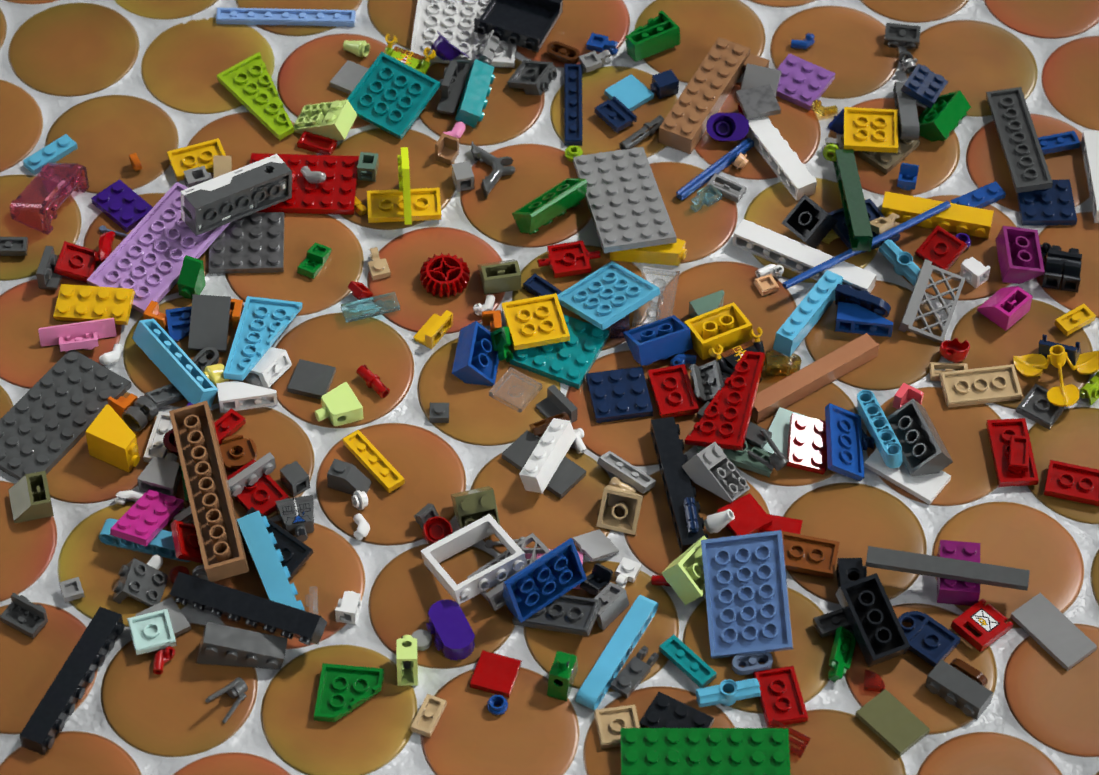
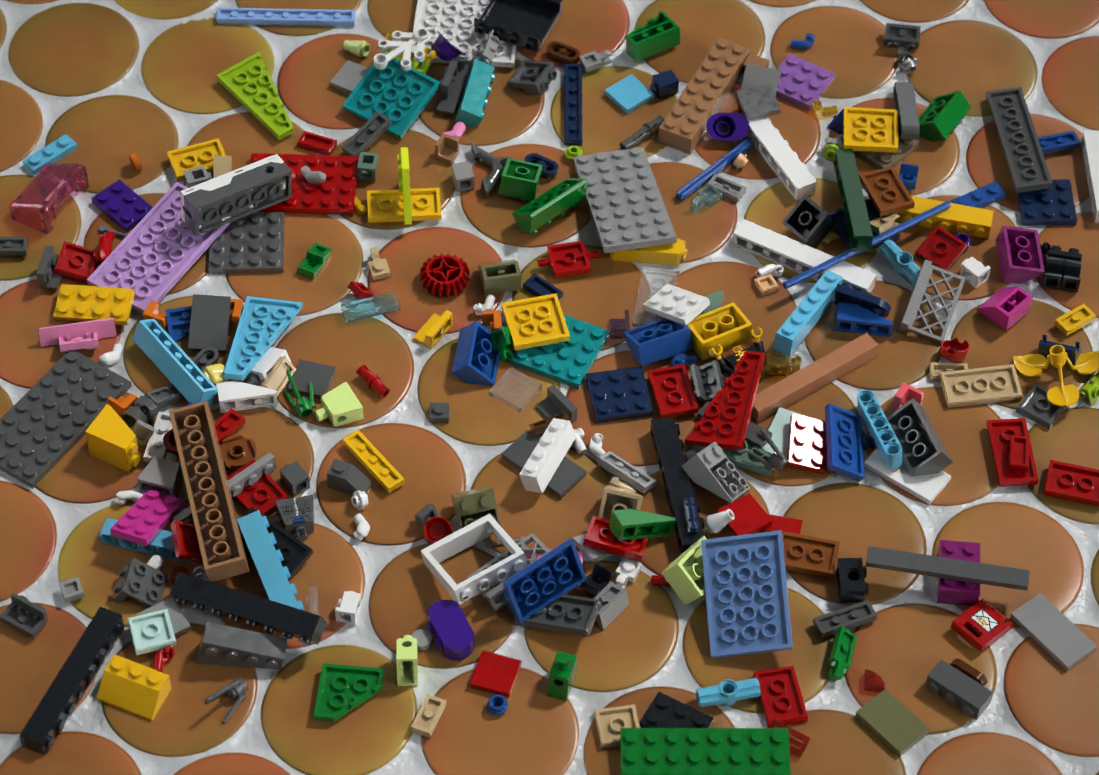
olive slope [8,471,54,524] -> none
green slope [177,255,206,299] -> none
yellowish green slope [293,99,357,141] -> none
medium azure plate [557,261,660,330] -> none
medium azure beam [575,595,659,710] -> none
blue plate [586,33,618,55] -> none
dark blue plate [594,96,637,133] -> none
dark grey hinge [610,646,659,698] -> none
teal plate [659,635,717,688] -> none
sand blue plate [732,652,773,675] -> none
black brick [836,573,910,667] -> none
dark blue plate [898,611,961,668] -> none
dark blue plate [901,63,948,108] -> none
none -> yellow slope [96,654,172,721]
none -> light grey plate [131,419,155,446]
none -> tan tile [260,357,296,397]
none -> green plant [283,370,316,417]
none -> dark grey plate [342,111,392,157]
none -> white plant [373,28,431,71]
none -> green slope [499,158,543,201]
none -> dark blue plate [525,153,558,178]
none -> red plate [583,516,648,562]
none -> white arm [589,433,606,459]
none -> green slope [609,509,676,541]
none -> white plate [643,283,710,326]
none -> dark orange plate [859,166,915,216]

